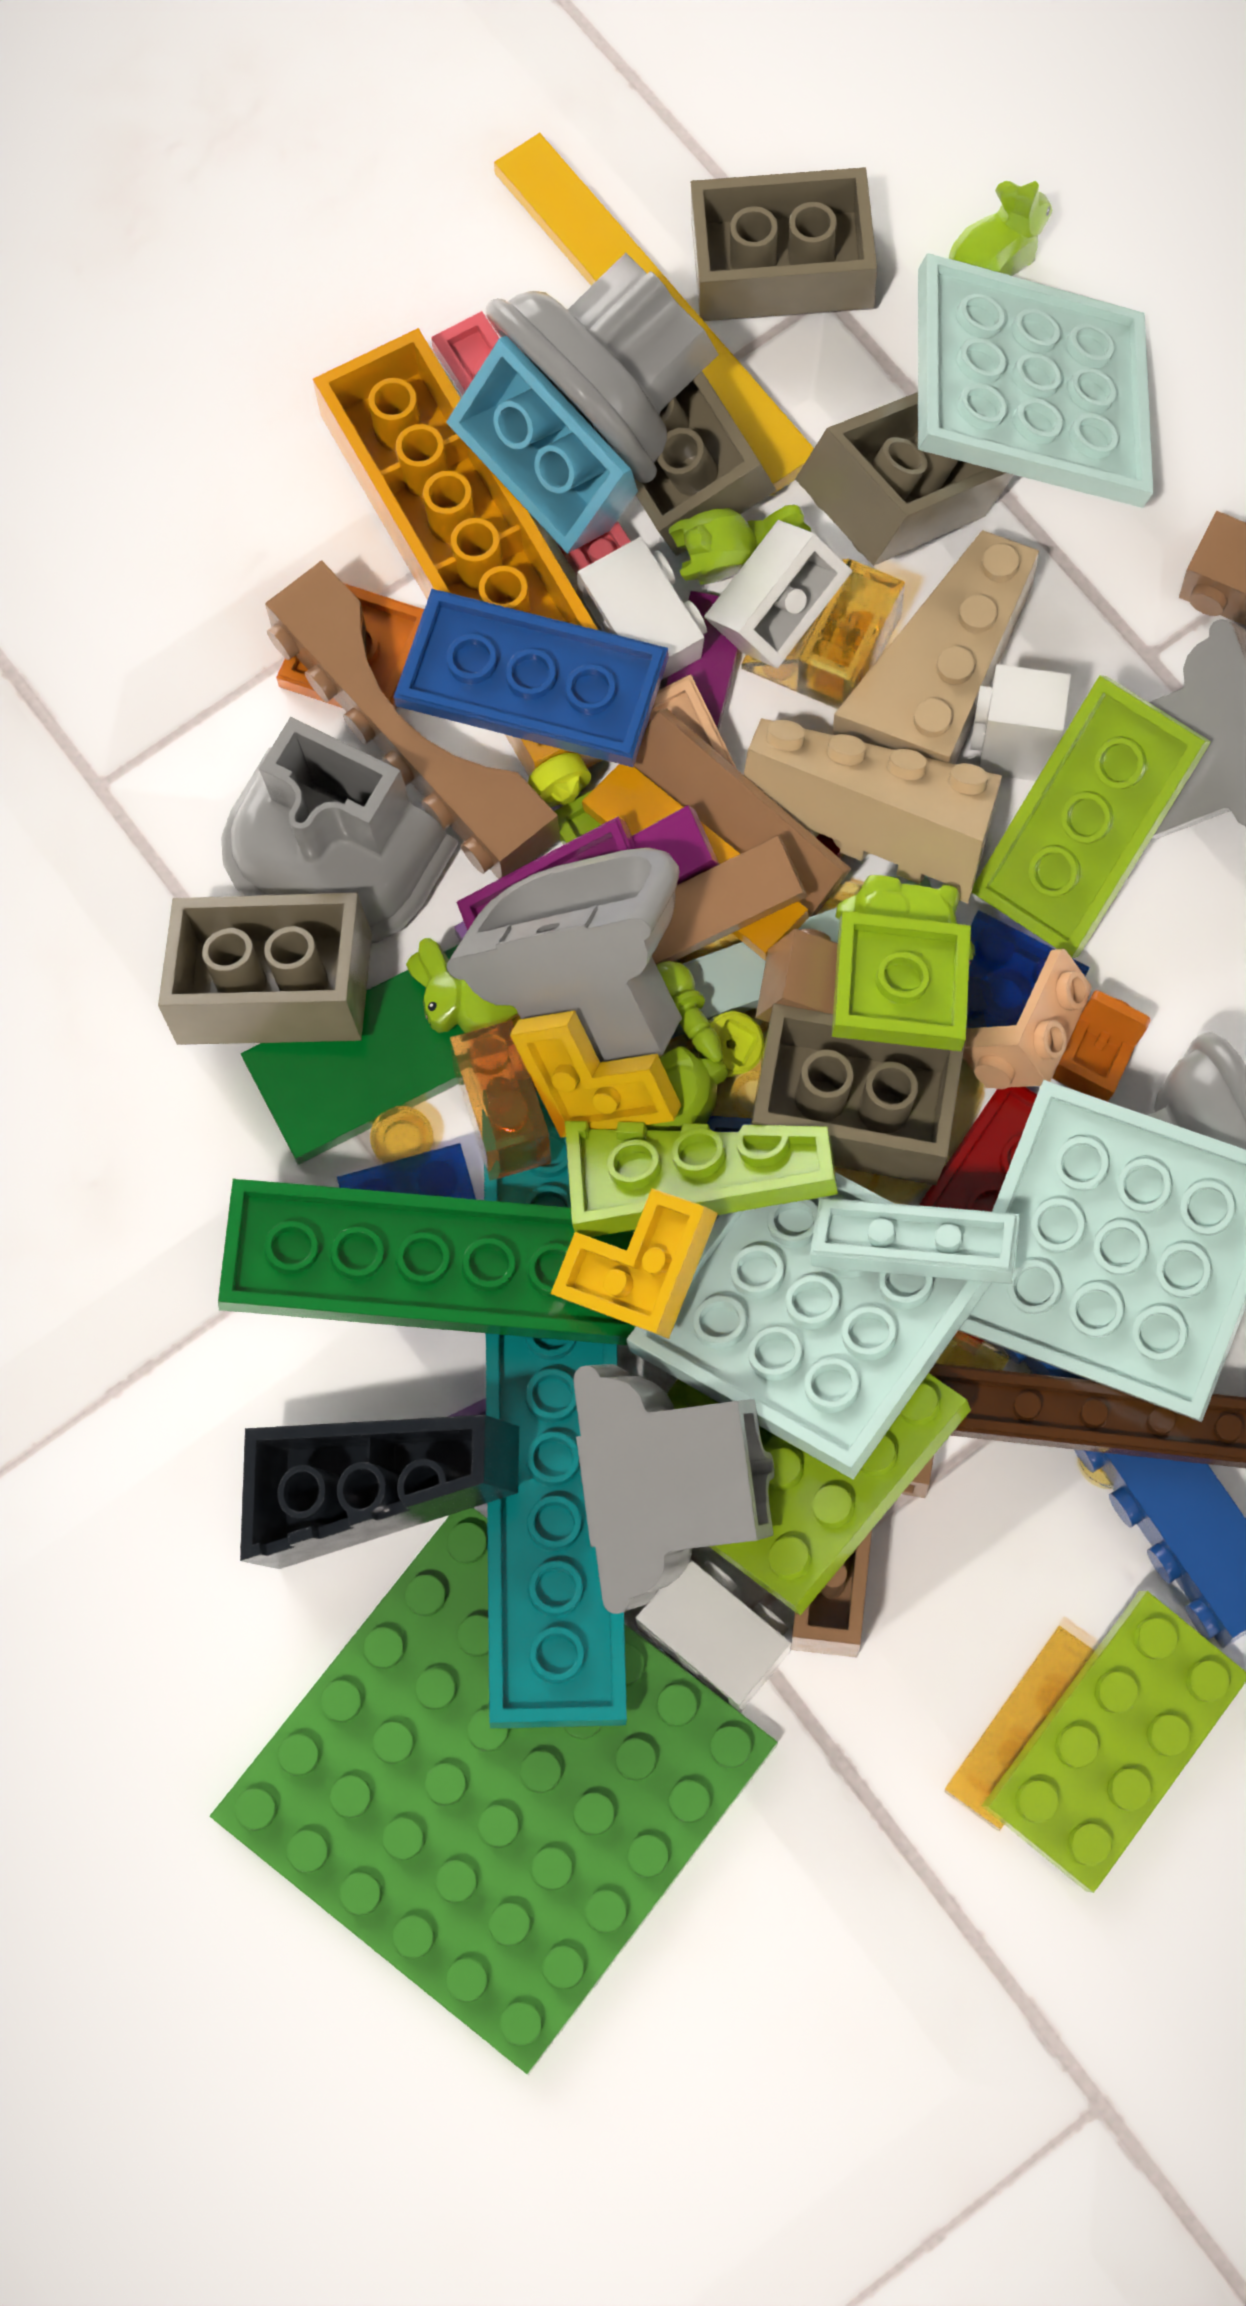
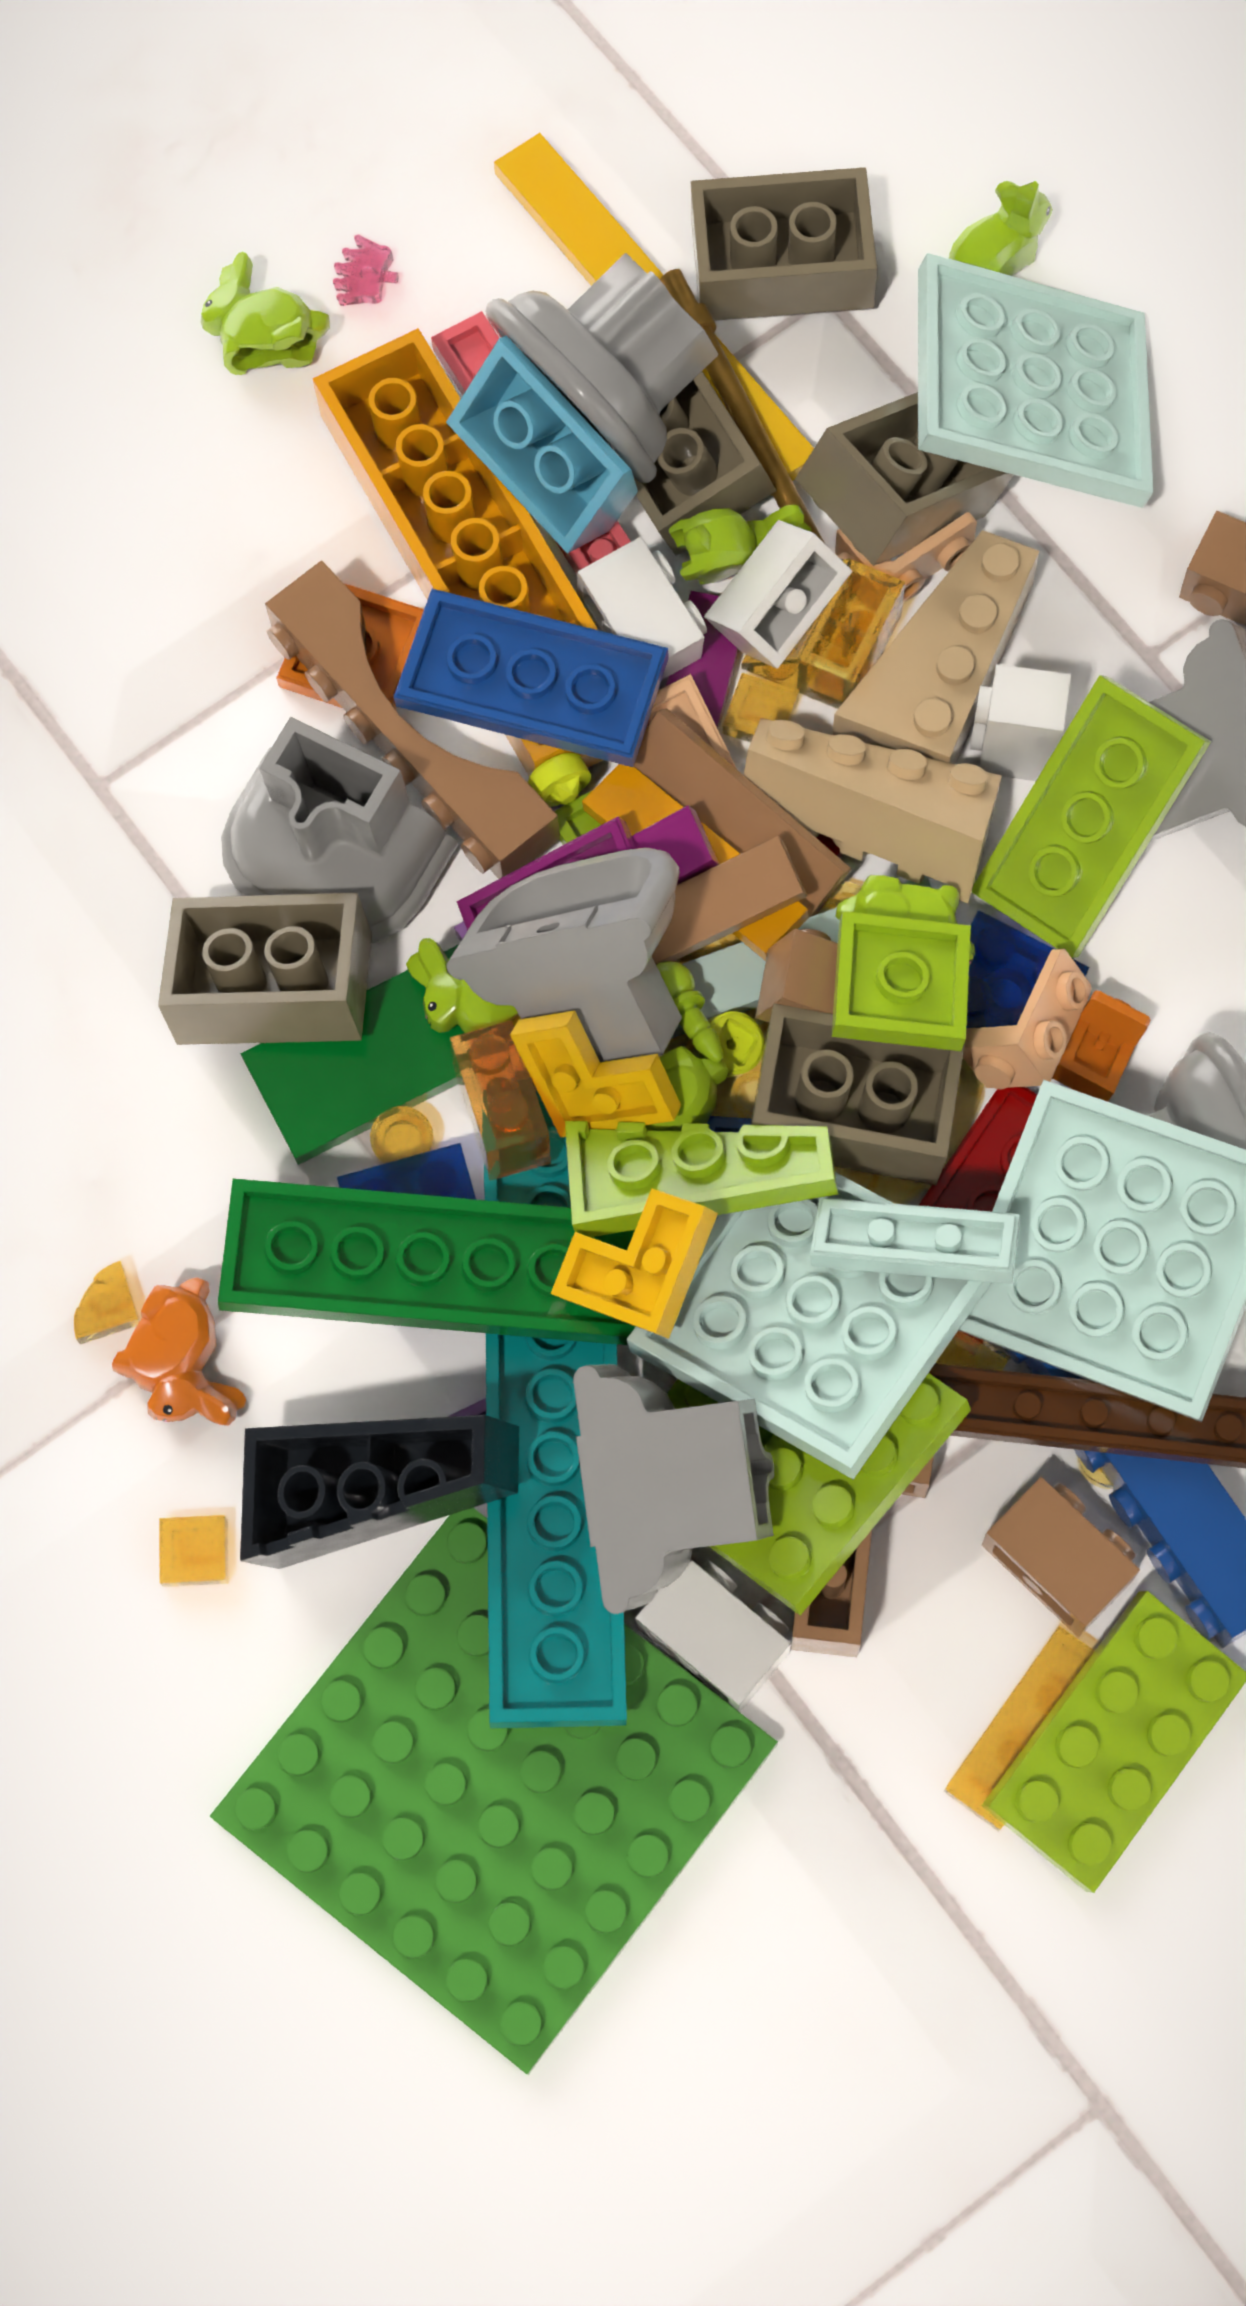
none -> clear yellow tile [74,1261,140,1345]
none -> orange animal [112,1277,247,1426]
none -> clear yellow tile [159,1515,229,1587]
none -> lime animal [200,251,330,375]
none -> clear pink piece [333,234,399,306]
none -> pearl gold bar [660,269,825,543]
none -> clear yellow tile [722,673,799,743]
none -> light nougat bracket [835,512,977,612]
none -> medium nougat brick [981,1477,1140,1638]

